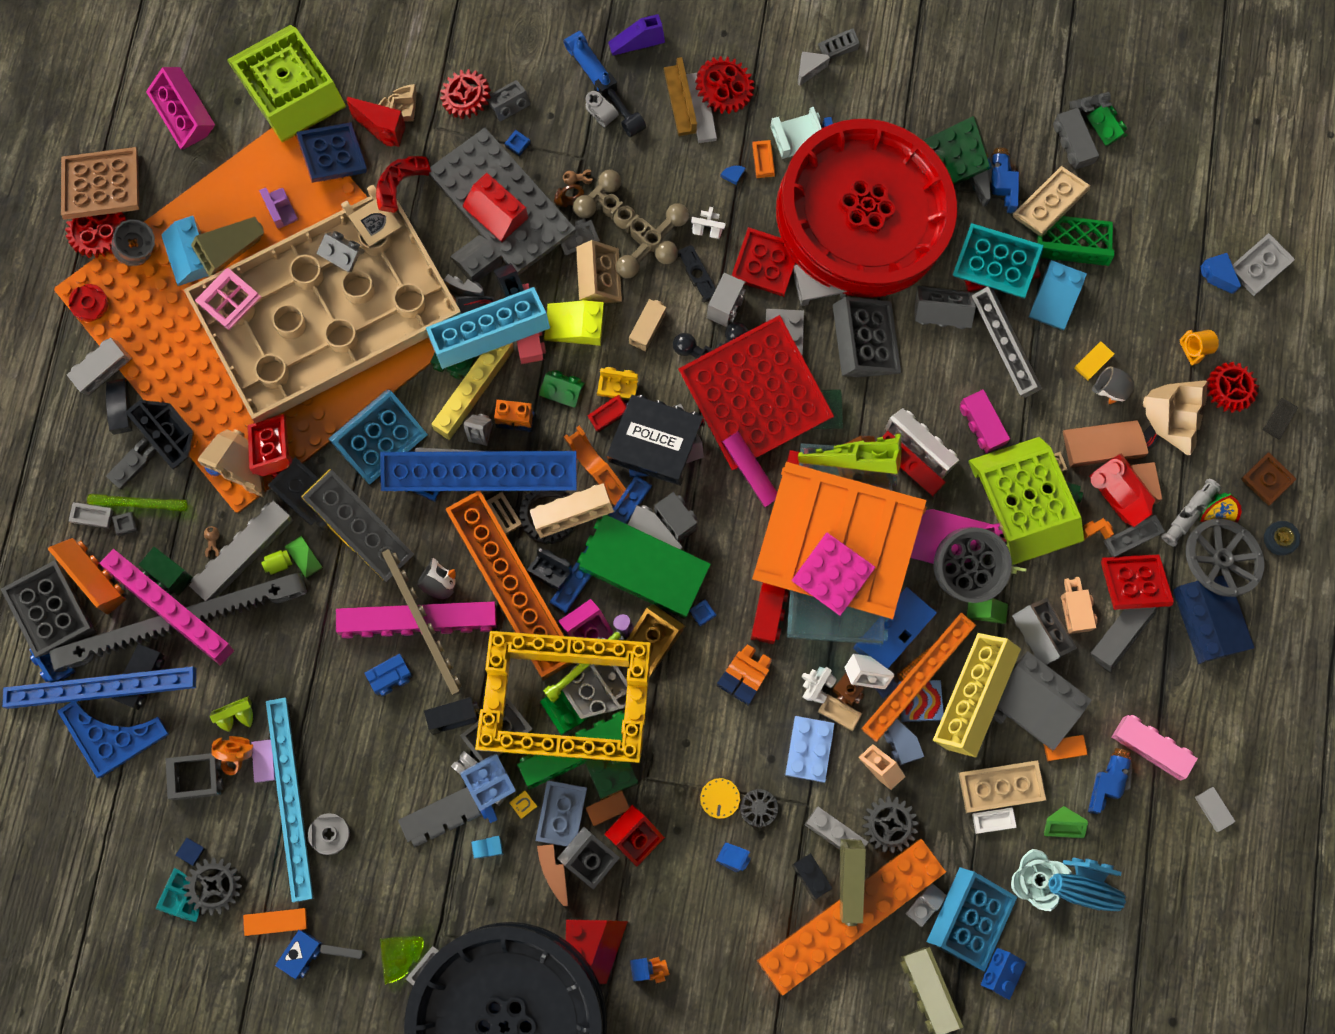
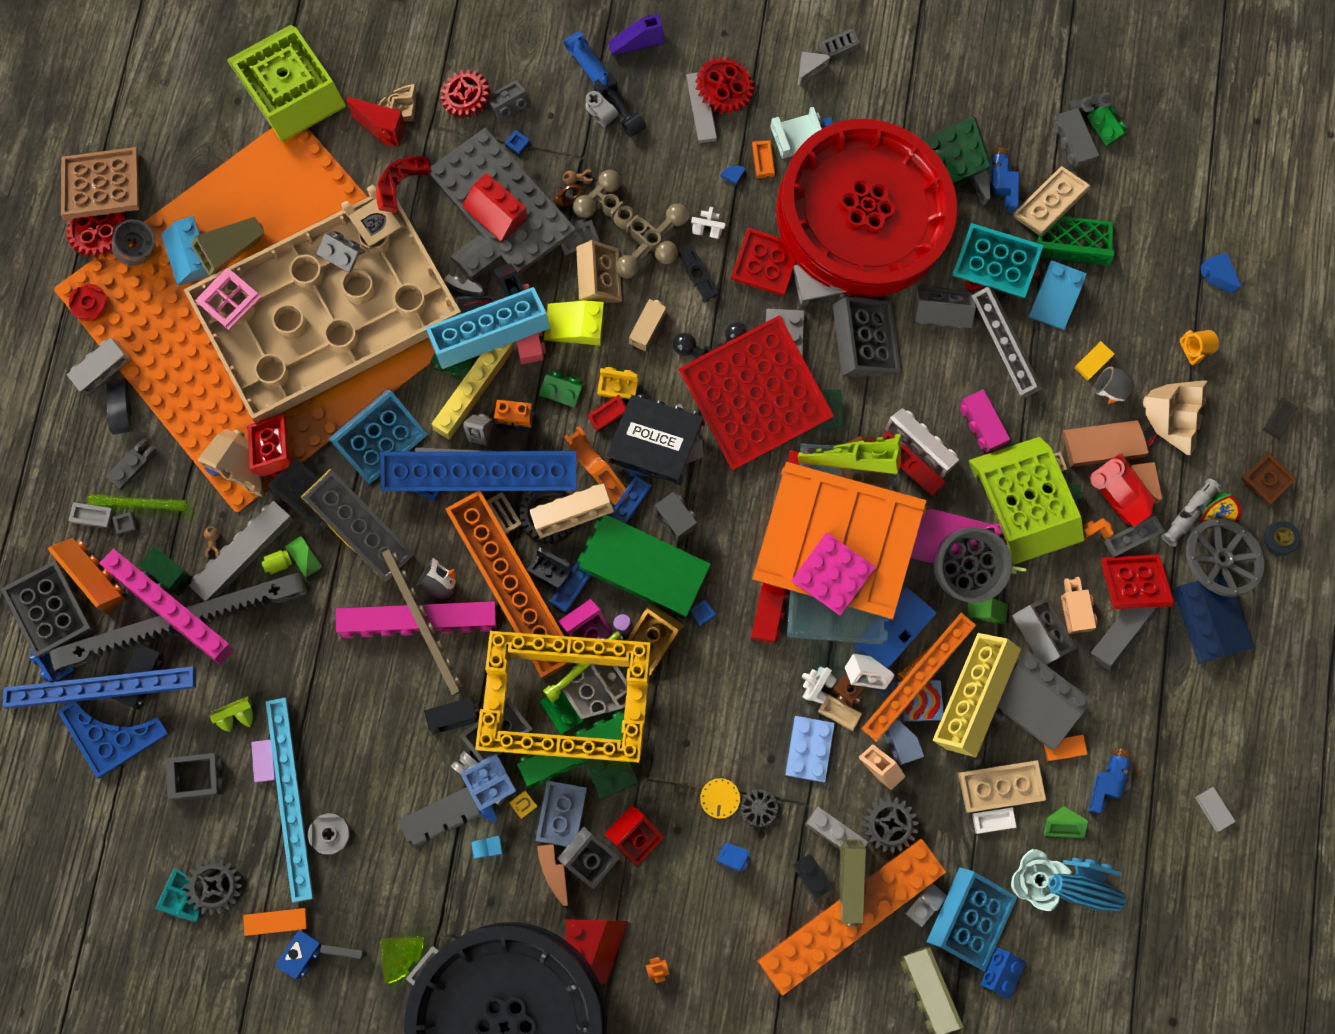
black wedge [125,400,194,470] -> none
dark pink slope [146,67,215,150] -> none
dark blue tile [176,838,205,866] -> none
orange tile [211,736,253,775] -> none
medium lavender panel [259,187,298,229] -> none
dark blue plate [297,122,367,183] -> none
blue brick [365,654,413,696] -> none
dark orange tile [586,791,630,827] -> none
light grey slope [628,505,682,550] -> none
blue slope [630,958,653,981] -> none
pearl gold fence [664,57,697,136] -> none
light grey brick [707,273,746,327] -> none
orange hips [716,644,772,706] -> none
dark pink brick [722,432,777,507] -> none
bright pink brick [1112,715,1198,781] -> none
red gear [1207,362,1259,413] -> none
light grey plate [1233,233,1295,296] -> none

